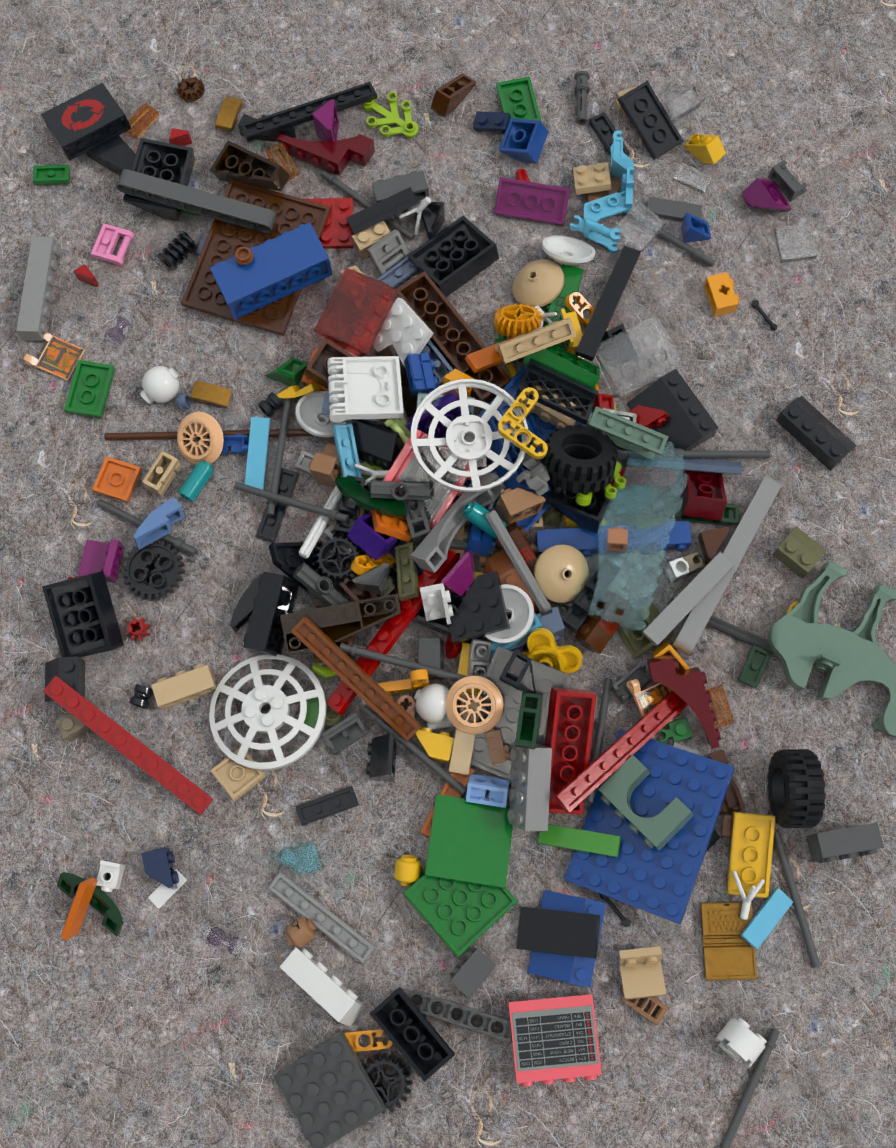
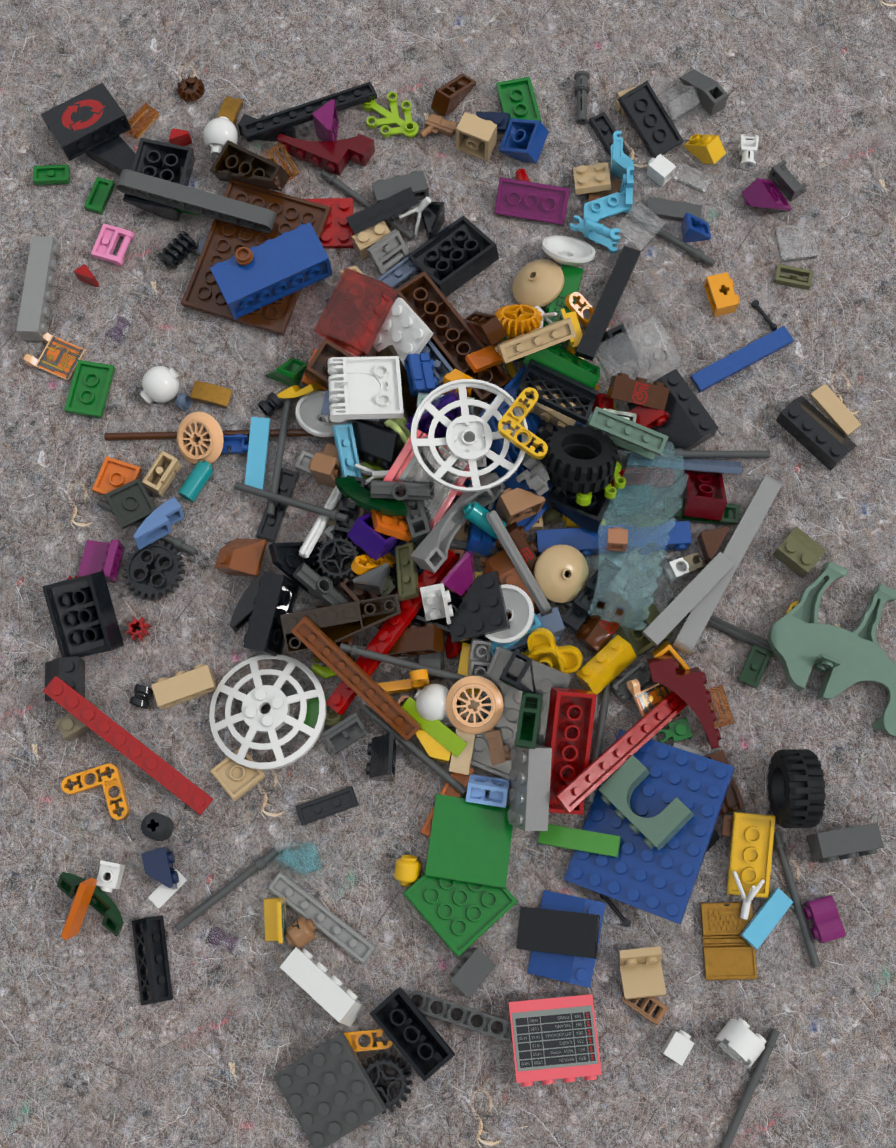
none -> light orange beam [61,763,130,821]
none -> green tile [84,177,115,215]
none -> pearl dark grey plate [104,478,156,529]
none -> black fence [132,915,173,1005]
none -> black piece [141,812,175,841]
none -> dark grey bar [175,848,279,931]
none -> white brick [203,116,239,158]
none -> dark orange slope [214,538,267,577]
none -> yellow panel [264,897,287,944]
none -> reddish brown brick [387,623,444,658]
none -> lime sticker [402,696,467,758]
none -> medium nougat piece [419,113,457,138]
none -> tan brick [456,112,497,162]
none -> reddish brown brick [464,311,506,346]
none -> black plate [535,420,554,447]
none -> yellow brick [576,635,637,694]
none -> reddish brown brick [606,373,670,411]
none -> white brick [646,154,676,187]
none -> white brick [661,1029,695,1066]
none -> dark grey slope [680,69,728,116]
none -> blue tile [690,326,794,392]
none -> white connector [738,134,759,170]
none -> olive tile [774,264,814,290]
none -> magenta brick [803,895,846,943]
none -> tan tile [810,384,862,436]

